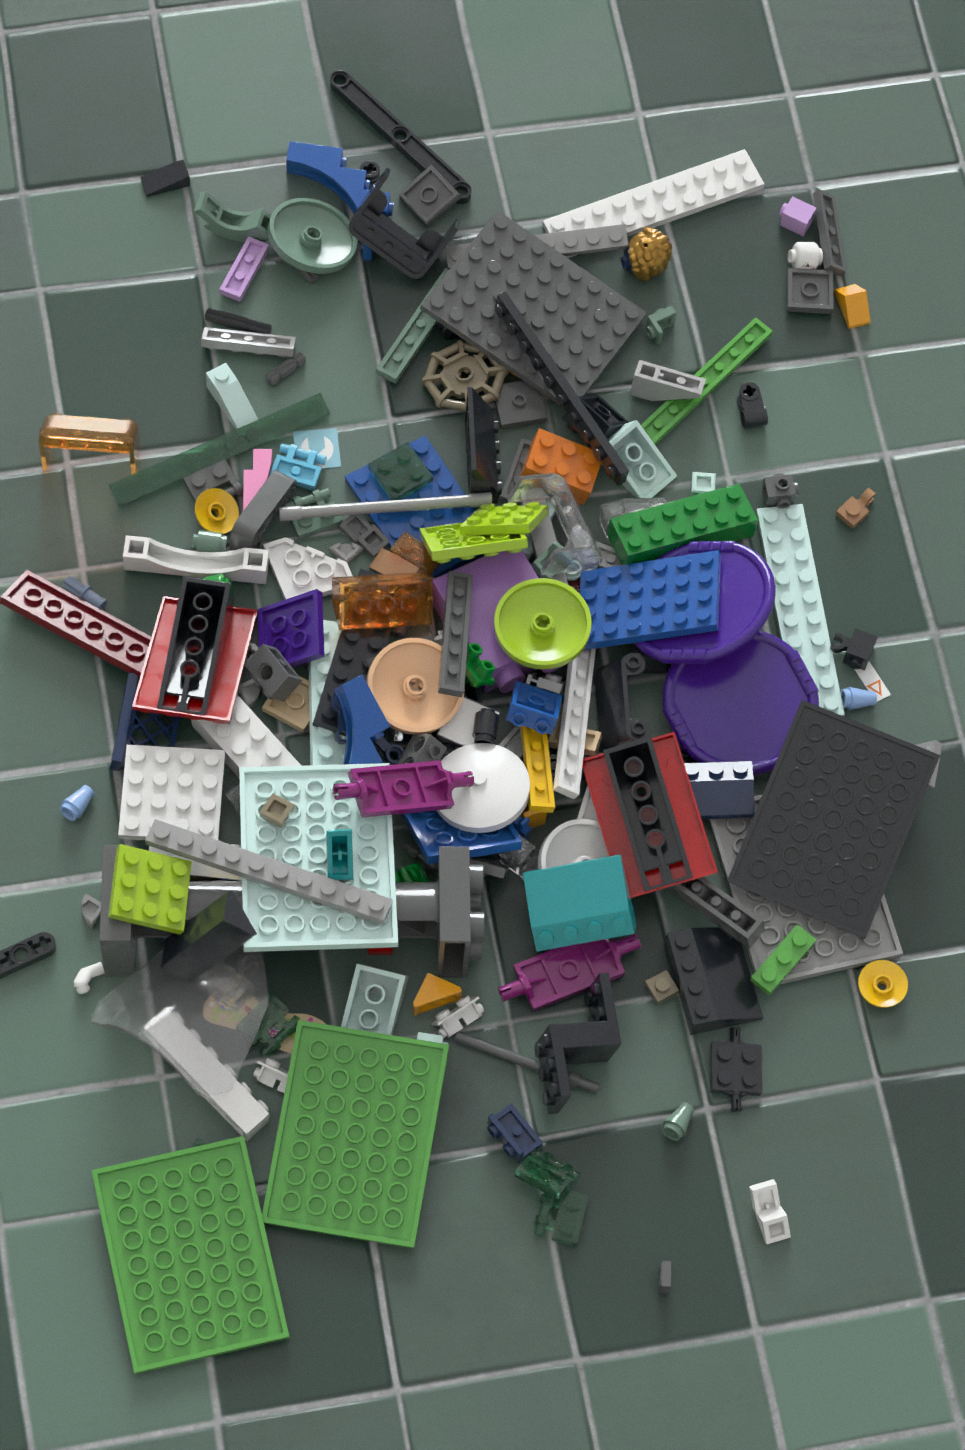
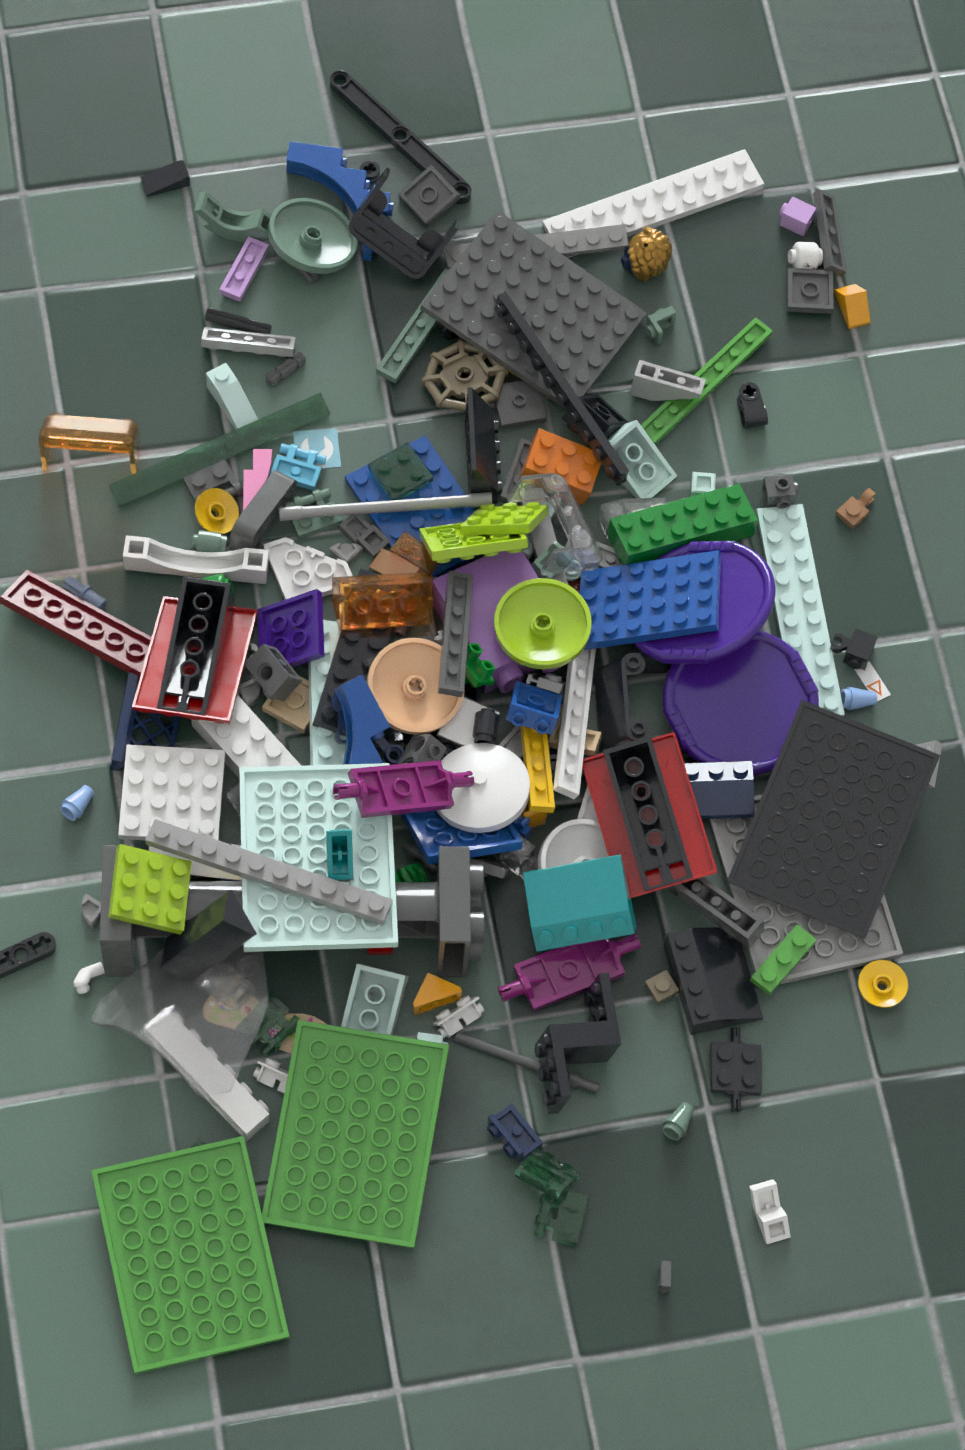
dark tan plate [260,793,294,828] -> none

